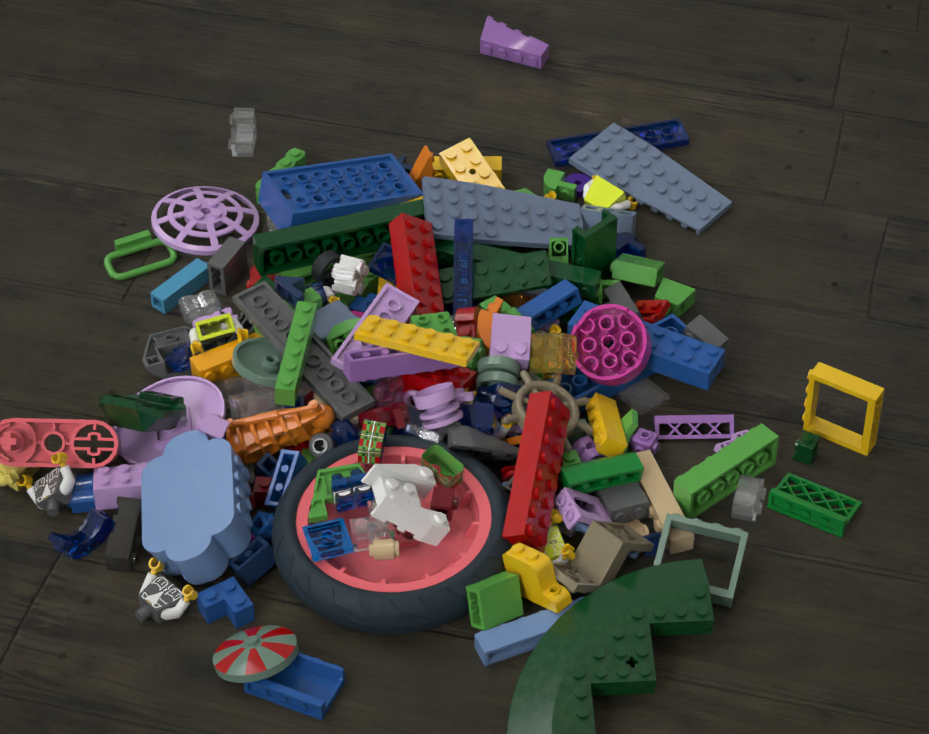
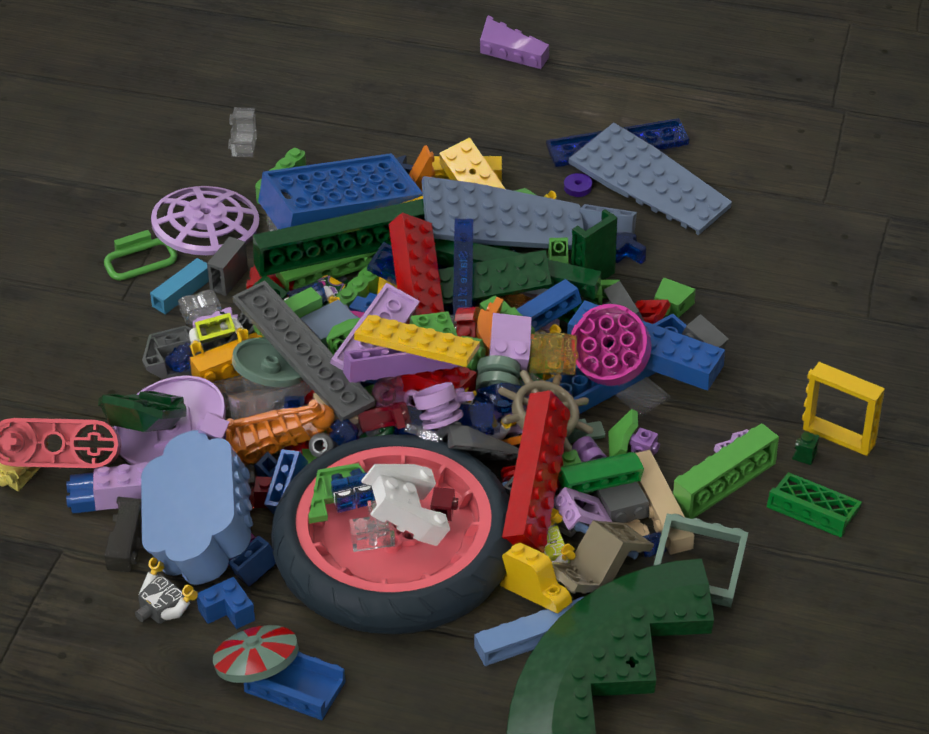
torso [16,452,76,517] -> none
clear blue arch [48,508,117,559] -> none
blue brick [251,511,274,543] -> none
dark blue slope [274,276,305,309] -> none
bright green brick [275,301,317,407] -> none
clear blue tile [302,517,354,562] -> none
black tyre [311,250,341,287] -> none
white brick [331,254,369,296] -> none
piece [358,419,387,465] -> none
tan brick [369,538,399,561] -> none
bright green piece [421,445,464,489] -> none
bright green brick [466,571,524,631] -> none
bright green brick [543,168,577,202] -> none
neon yellow torso [583,175,638,210] -> none
yellow brick [586,392,628,457] -> none
bright green brick [610,253,666,287] -> none
medium lavender fence [653,414,734,440] -> none
clear brick [731,475,767,522] -> none

